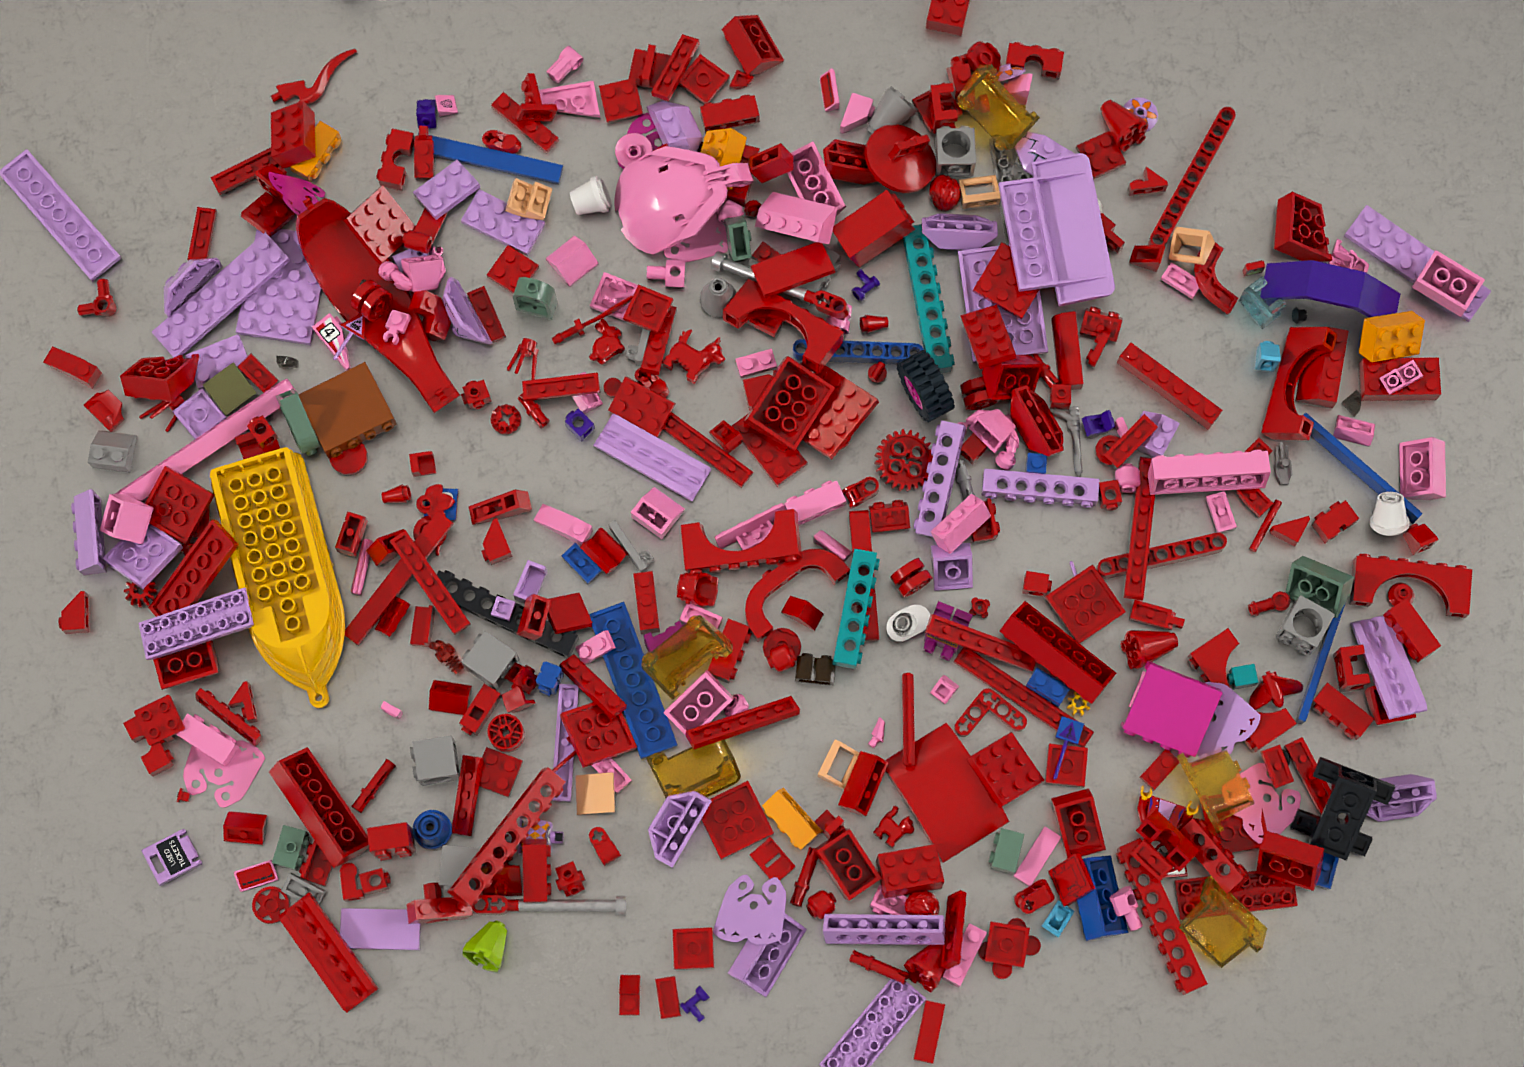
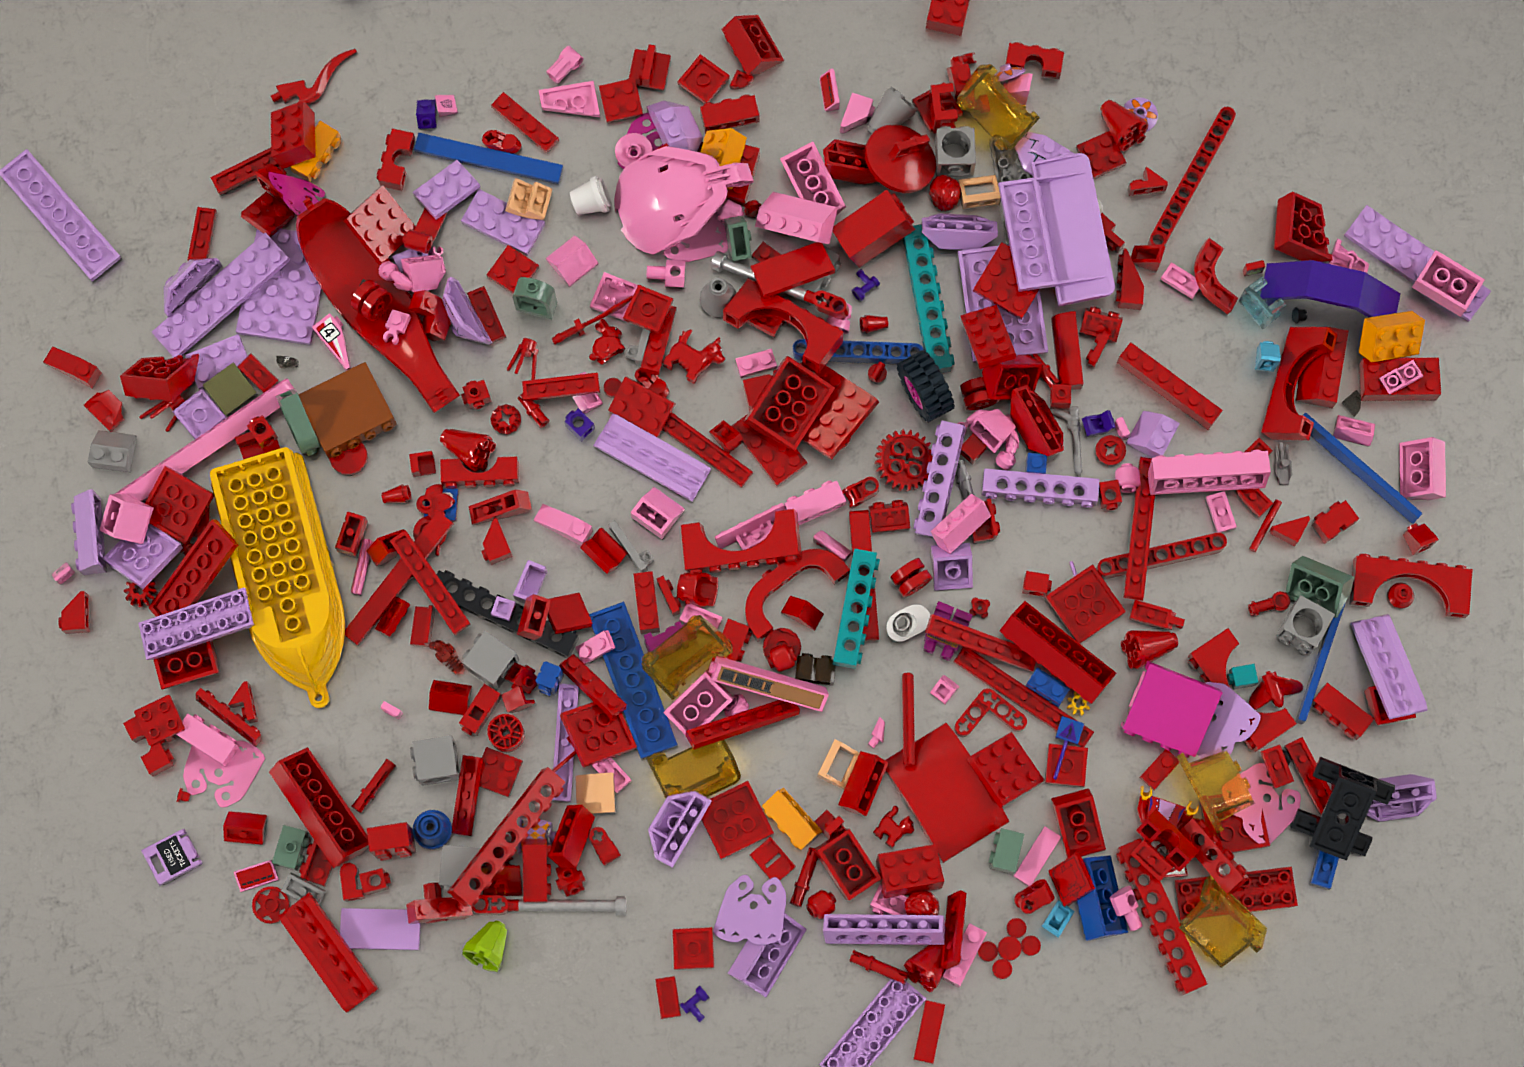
red axle [77,279,117,317] -> none
piece [333,314,365,360] -> none
red hinge [414,126,434,178] -> none
red bracket [516,73,558,121] -> none
blue plate [561,543,602,584] -> none
red slope [619,975,640,1016] -> none
red plate [651,34,700,101] -> none
red brick [749,143,794,183] -> none
red tile [967,41,1001,77] -> none
red plate [984,921,1030,968] -> none
red plate [1104,414,1158,469] -> none
light nougat tile [1169,227,1215,265] -> none
red brick [1256,831,1324,891] -> none
red panel [1333,645,1370,692] -> none
white piece [1370,492,1409,536] -> none
red slope [1383,598,1441,663] -> none
none -> bright pink slope [52,562,75,584]
none -> red cone [440,429,496,471]
none -> red arch [440,456,519,489]
none -> red brick [548,805,595,868]
none -> red plate [656,575,682,617]
none -> brick [709,656,829,712]
none -> red slope [1115,248,1144,310]

